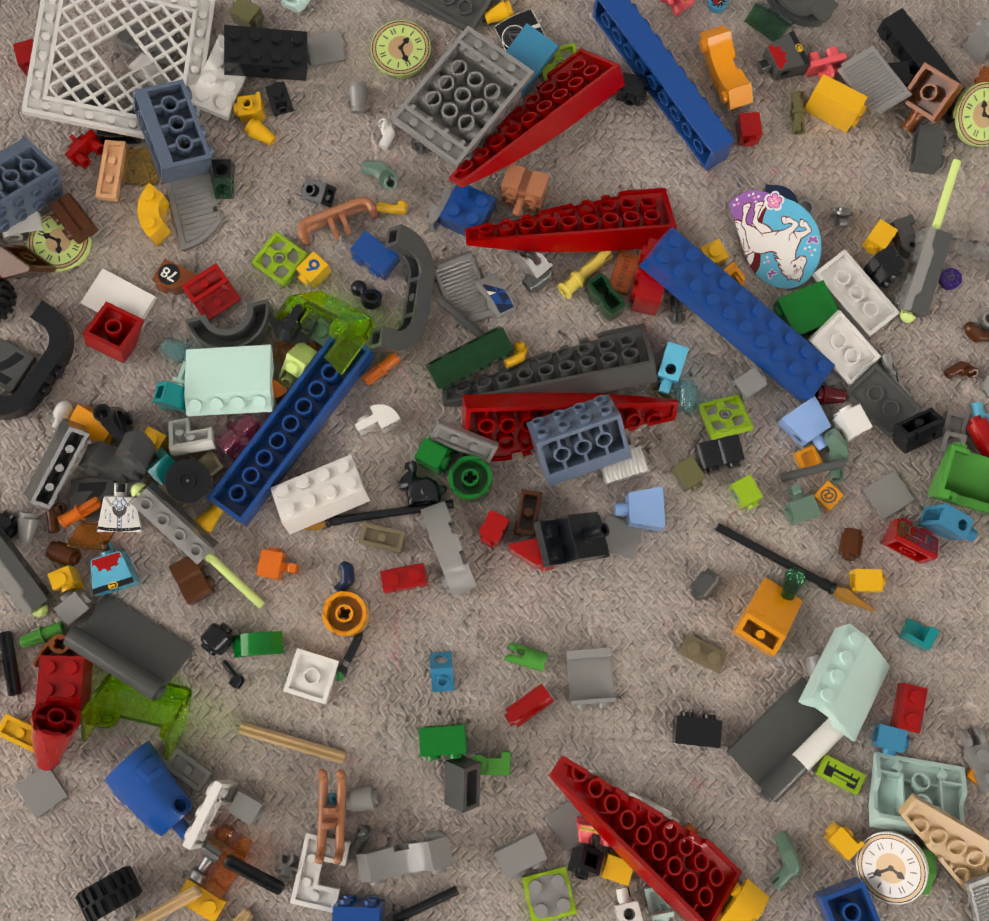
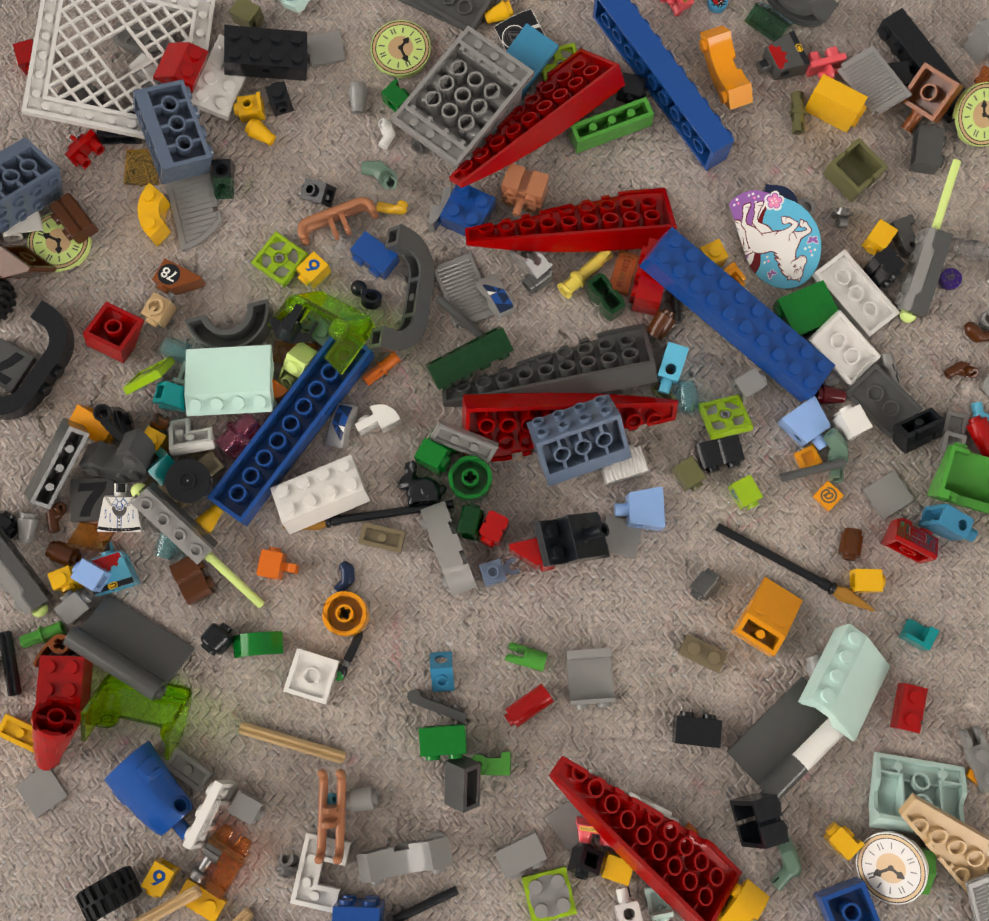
white cylinder [52,401,73,429] -> none
orange axle [58,497,102,528] -> none
white tile [81,268,157,319] -> none
light nougat plate [95,140,128,202] -> none
red slope [181,263,242,320] -> none
black hand [221,660,245,689] -> none
black axle [223,855,285,895] -> none
dark grey arm [350,825,372,854] -> none
red brick [380,563,429,594] -> none
yellow arm [503,341,528,369] -> none
reddish brown brick [514,489,543,538] -> none
red brick [735,112,762,147] -> none
clear green cone [781,567,806,600] -> none
sand green brick [783,483,821,526] -> none
lime tile [814,754,866,796] -> none
dark azure brick [871,723,910,756] -> none
none -> light blue brick [70,558,112,592]
none -> lime piece [123,356,175,395]
none -> tan brick [141,292,178,329]
none -> yellow brick [141,857,181,898]
none -> reddish brown arm [150,413,170,430]
none -> red slope [153,42,209,93]
none -> clear light blue brick [155,532,179,560]
none -> light grey slope [326,402,358,449]
none -> green brick [381,78,410,112]
none -> dark grey plate [407,689,468,723]
none -> dark green brick [456,503,484,541]
none -> sand blue brick [479,558,520,588]
none -> bright green brick [569,97,654,154]
none -> reddish brown brick [647,308,676,341]
none -> black piece [730,794,789,849]
none -> olive piece [823,138,888,203]

